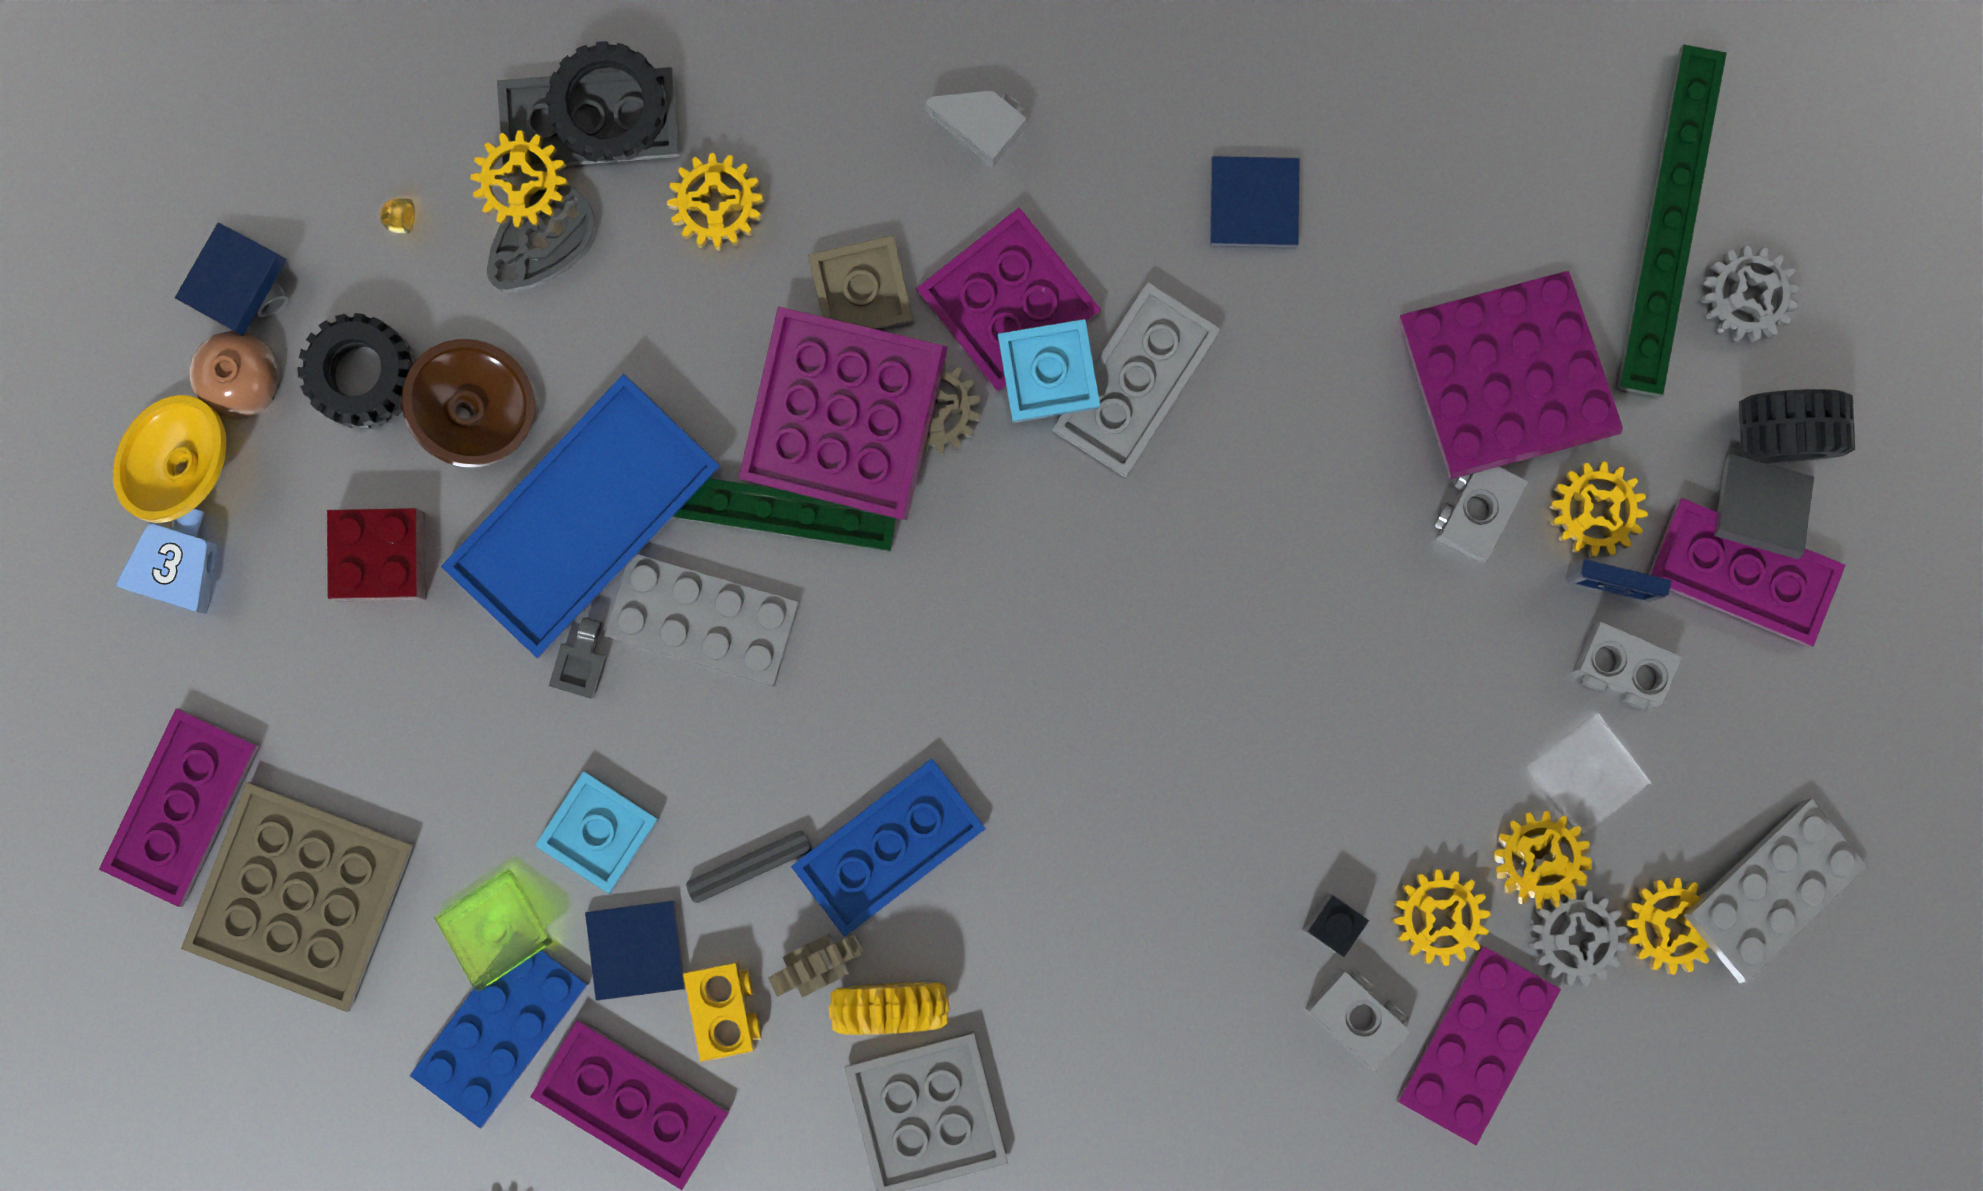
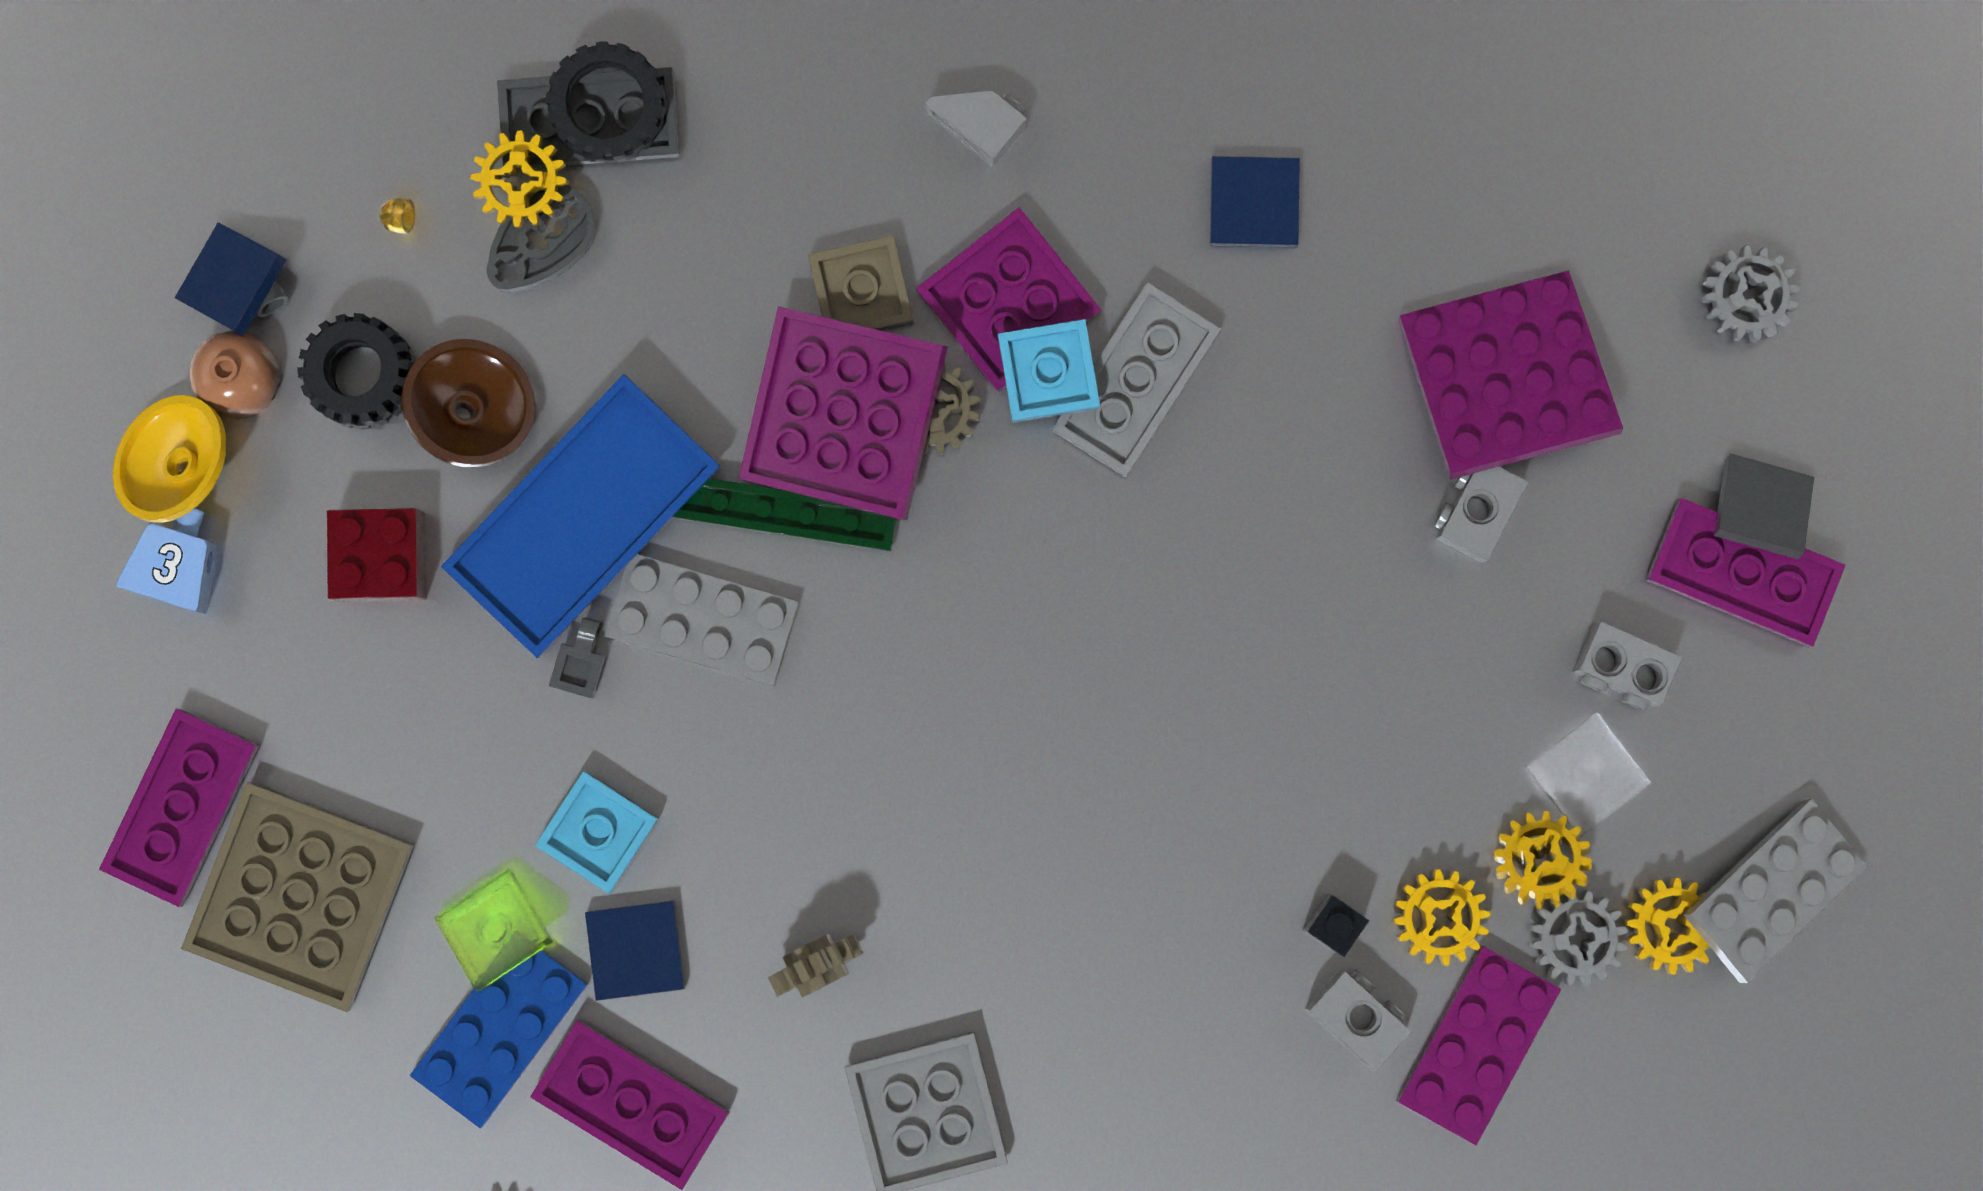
yellow gear [667,153,764,251] -> none
yellow brick [683,961,762,1062] -> none
dark grey axle [686,831,812,903] -> none
blue plate [791,759,986,937] -> none
yellow gear [828,981,949,1035] -> none
yellow gear [1549,461,1648,558] -> none
dark blue tile [1565,559,1672,602] -> none
dark green plate [1617,44,1727,397] -> none
black tyre [1739,389,1855,462] -> none

